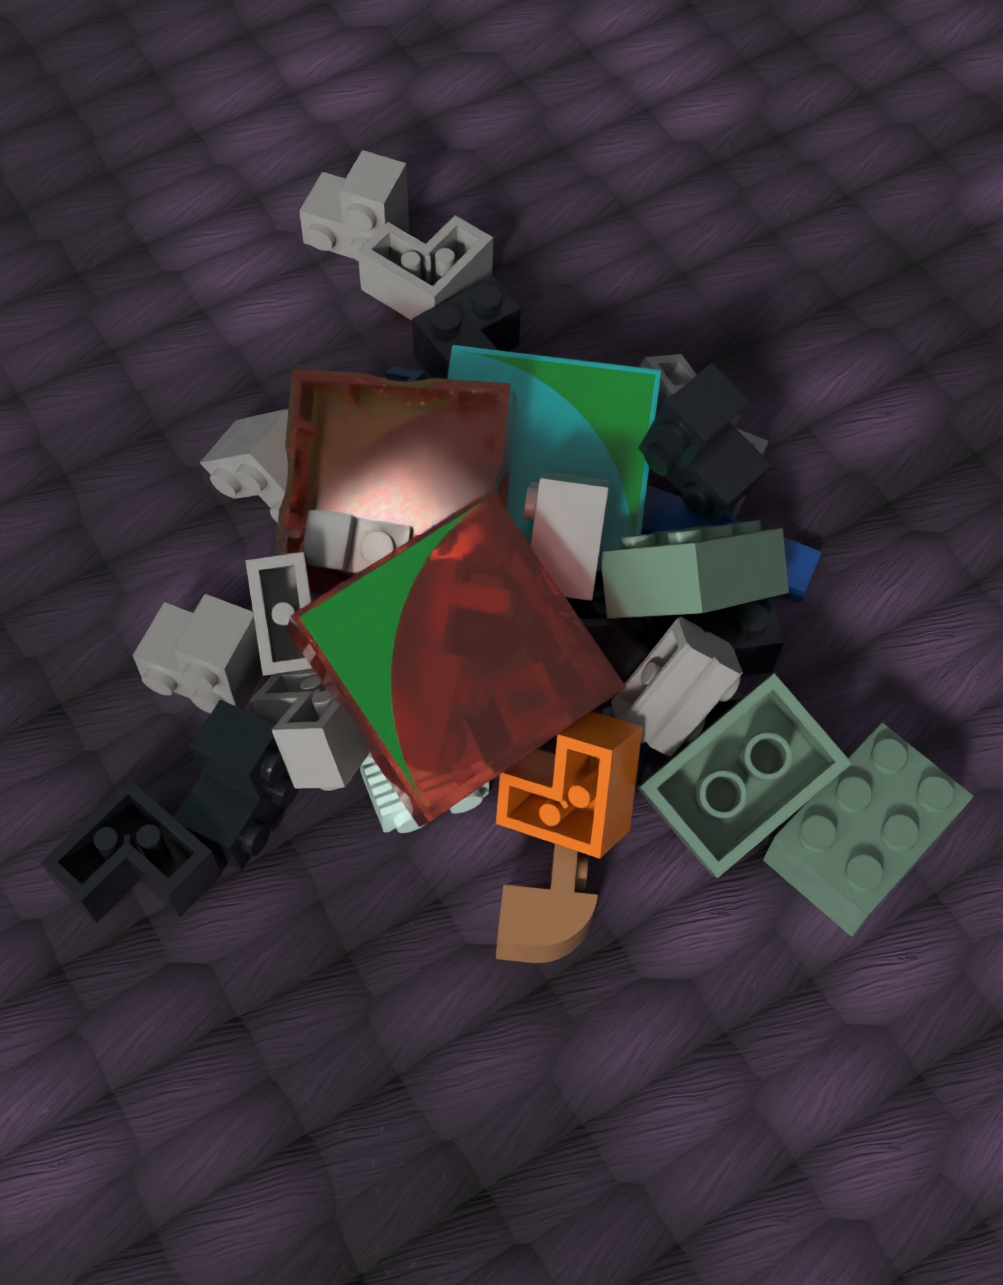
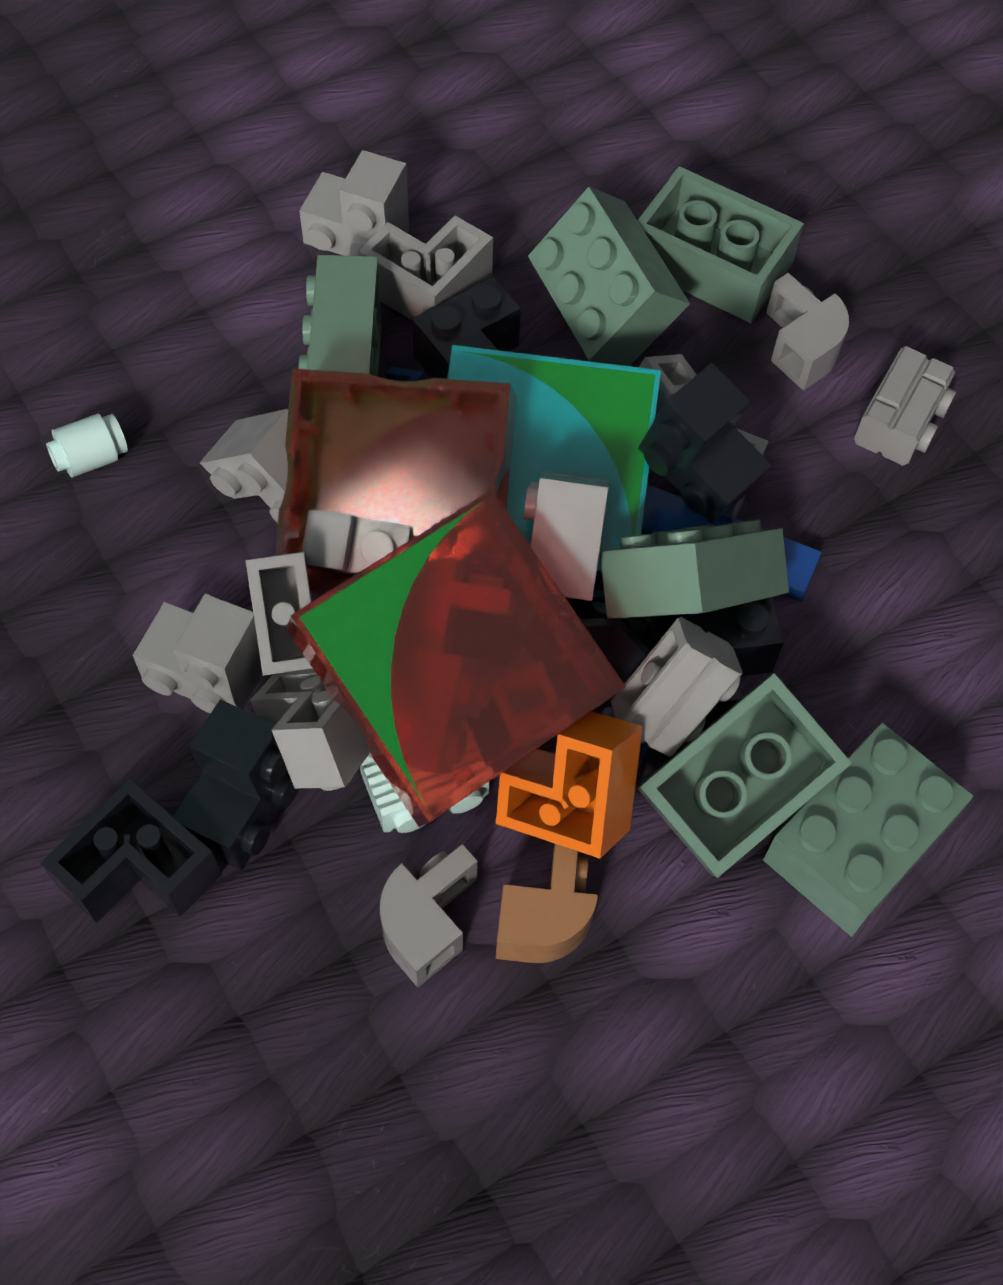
none -> light aqua brick [46,413,128,478]
none -> sand green brick [299,255,382,416]
none -> light grey brick [380,844,478,988]
none -> sand green brick [528,187,690,366]
none -> sand green brick [637,166,804,323]
none -> light grey brick [766,273,849,391]
none -> light grey brick [854,346,957,466]

